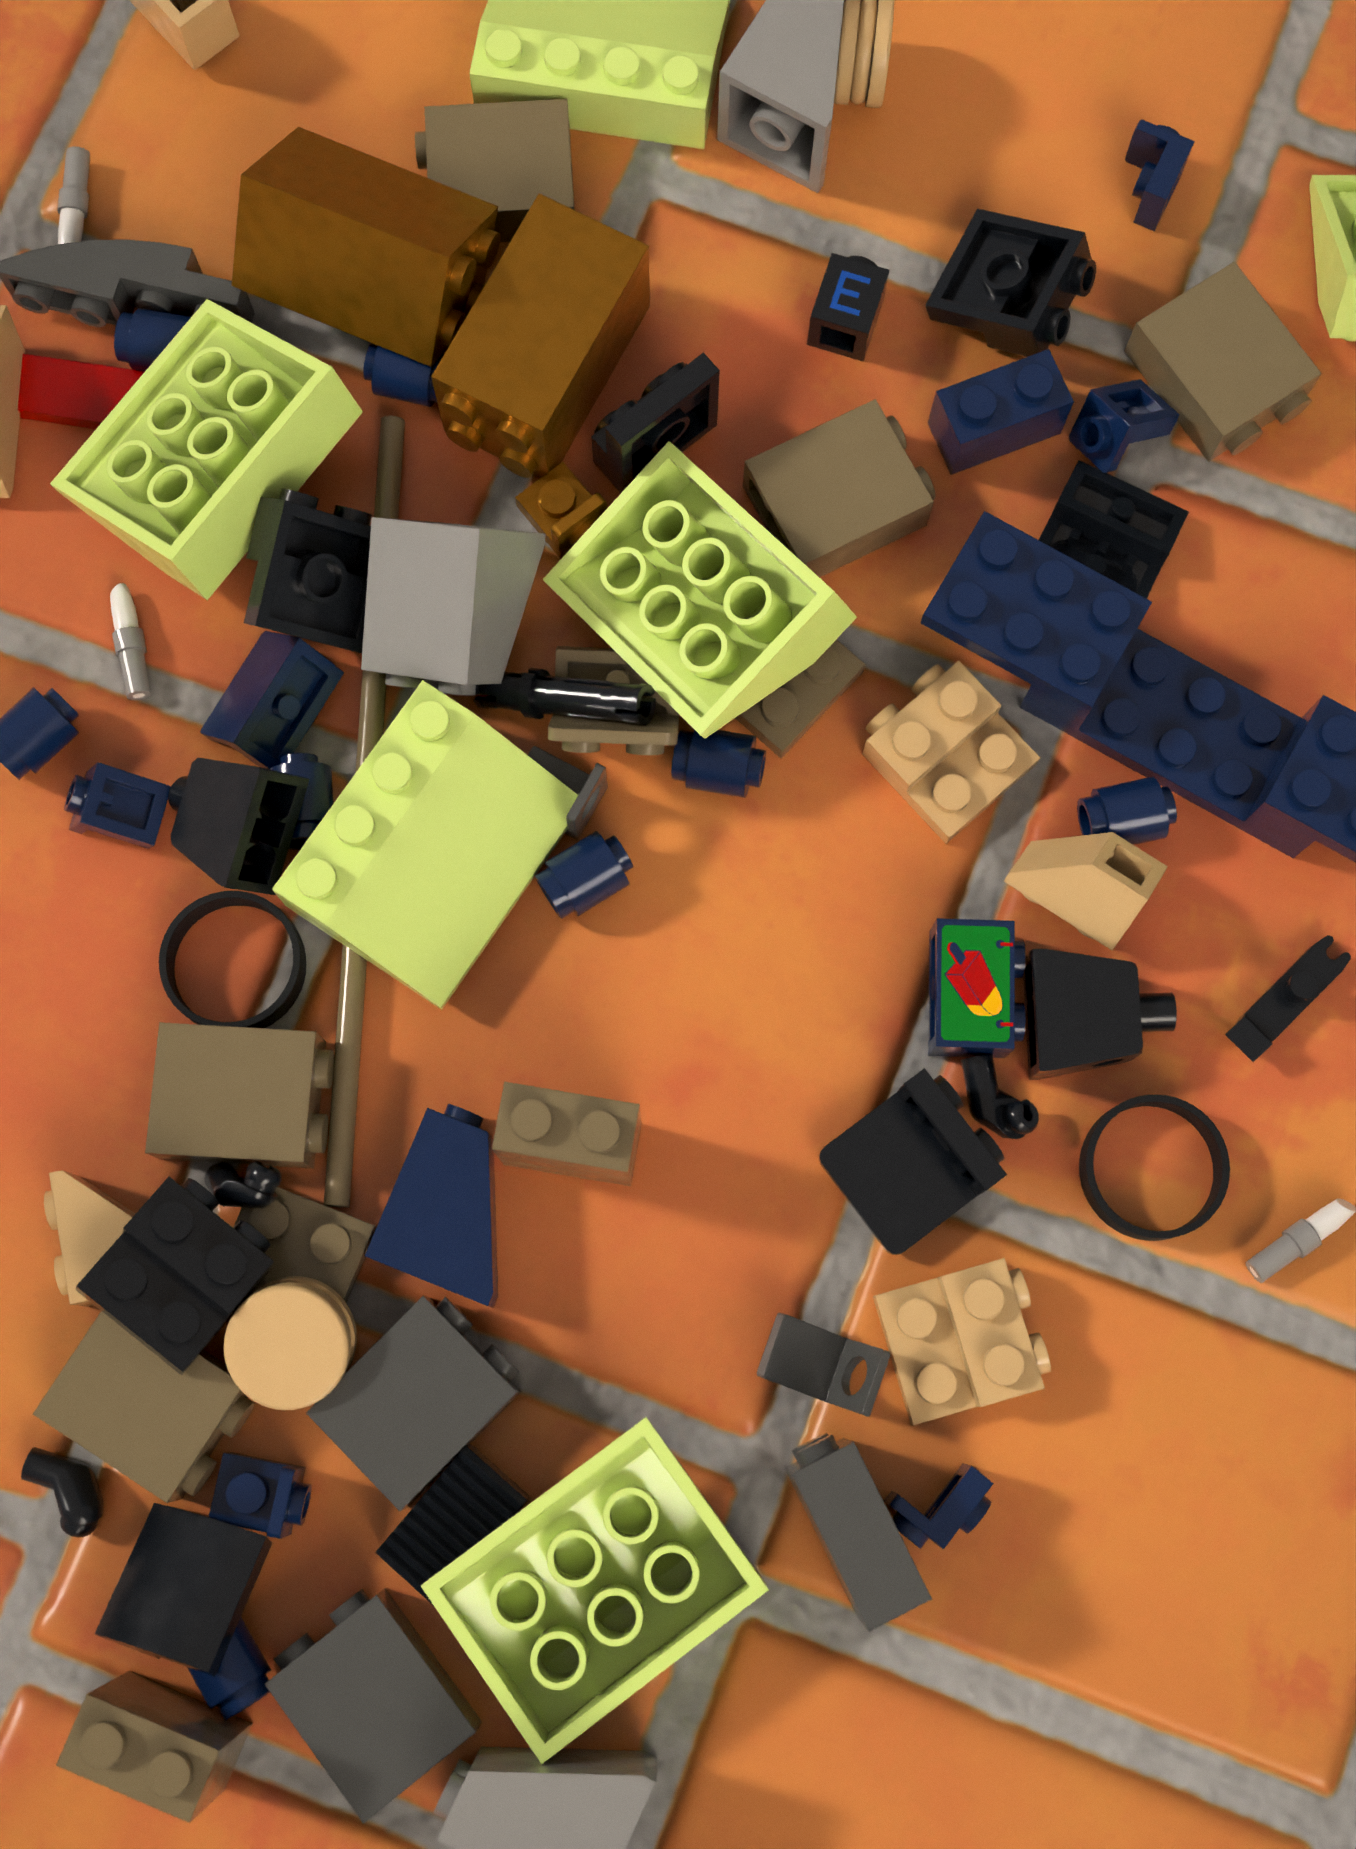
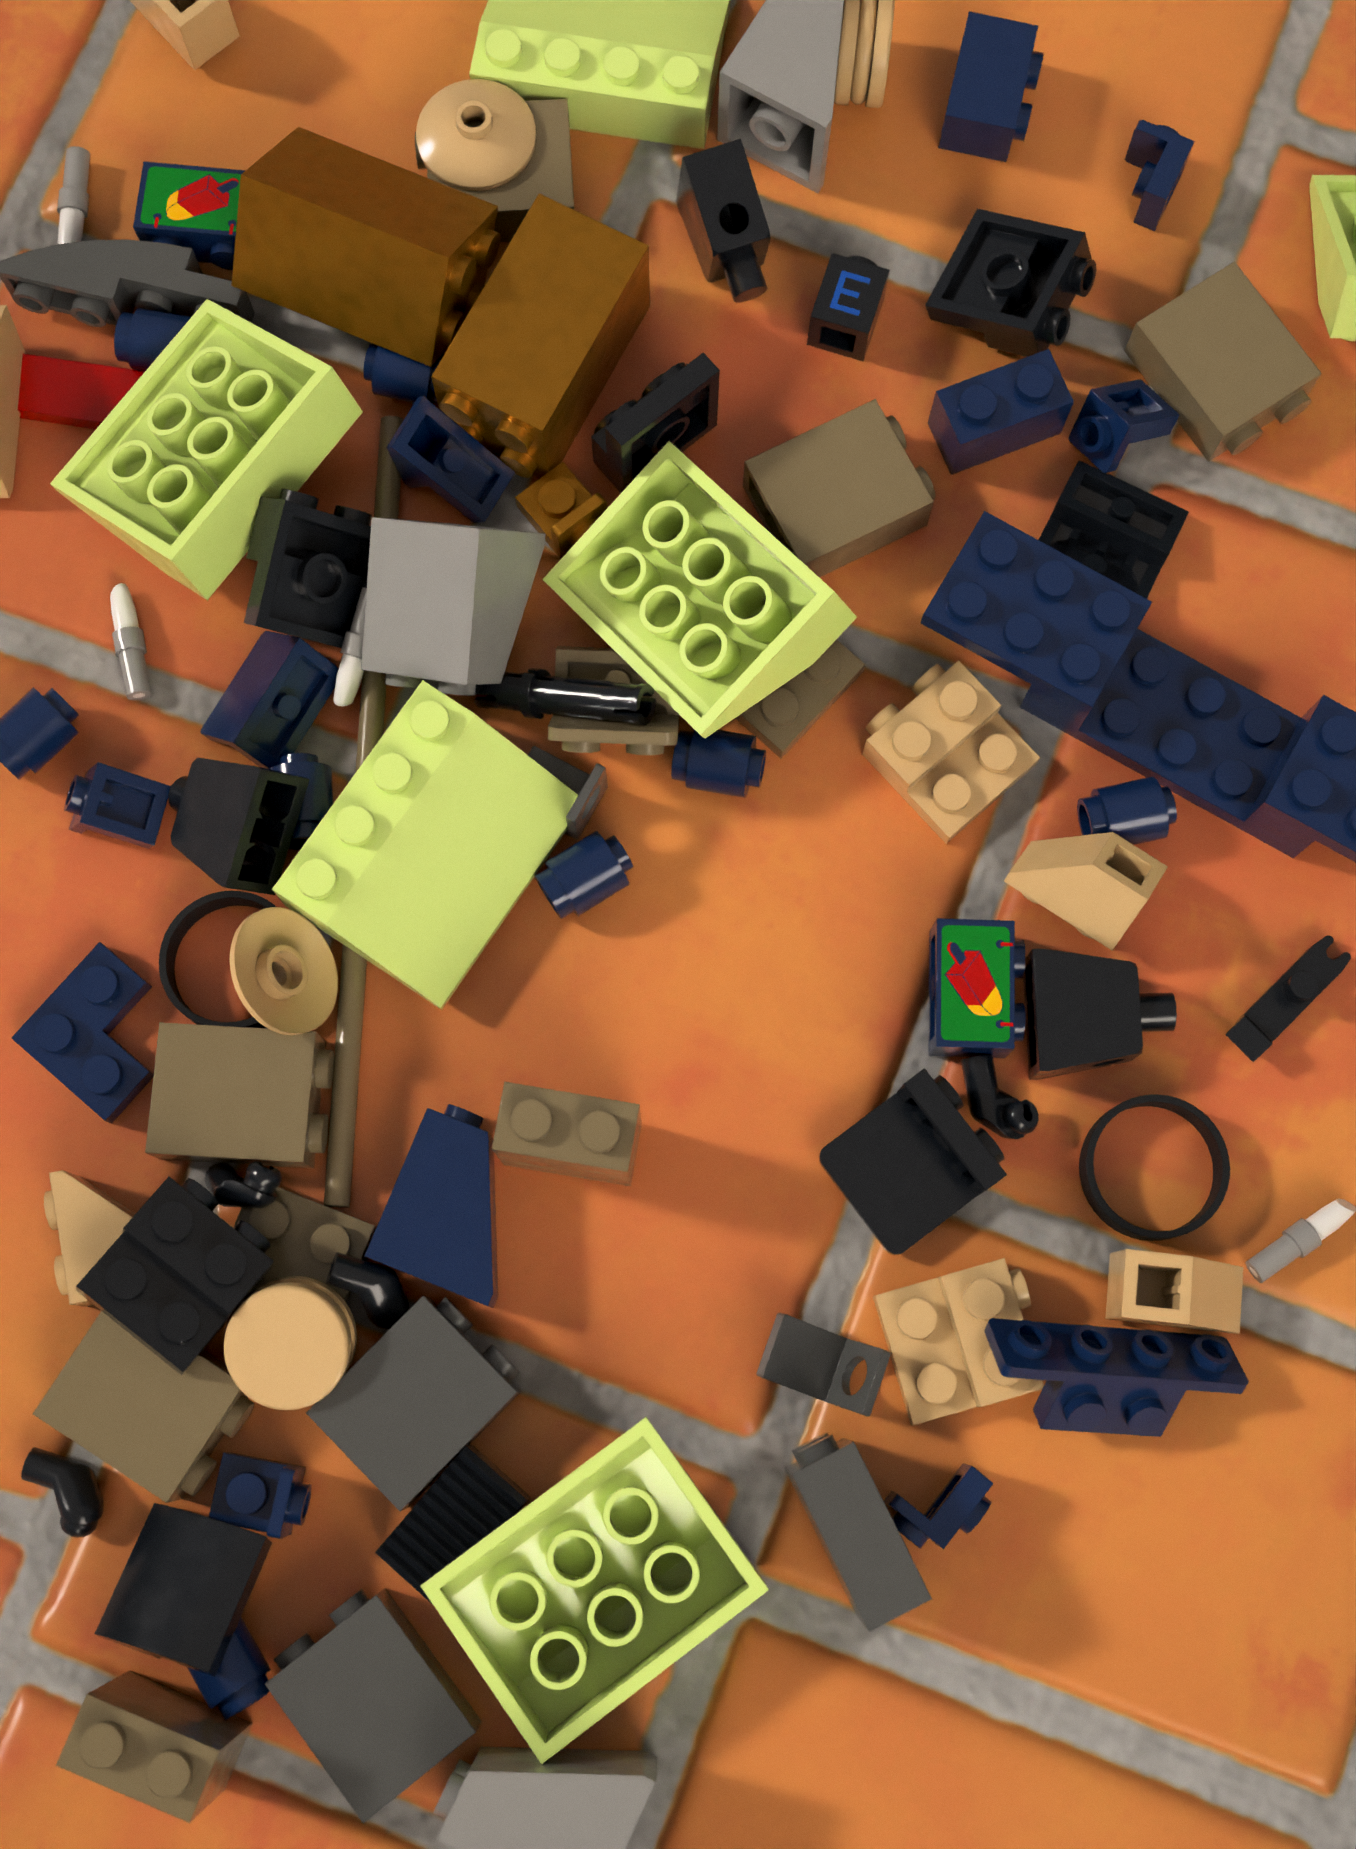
none -> dark blue plate [11,942,154,1124]
none -> brick [133,161,246,270]
none -> tan dish [230,907,338,1036]
none -> black arm [326,1252,409,1329]
none -> piece [333,587,367,707]
none -> dark blue slope [386,396,515,523]
none -> tan dish [416,79,536,191]
none -> black torso [676,139,771,302]
none -> dark blue brick [938,11,1044,162]
none -> dark blue bracket [984,1318,1249,1437]
none -> tan slope [1105,1249,1243,1334]

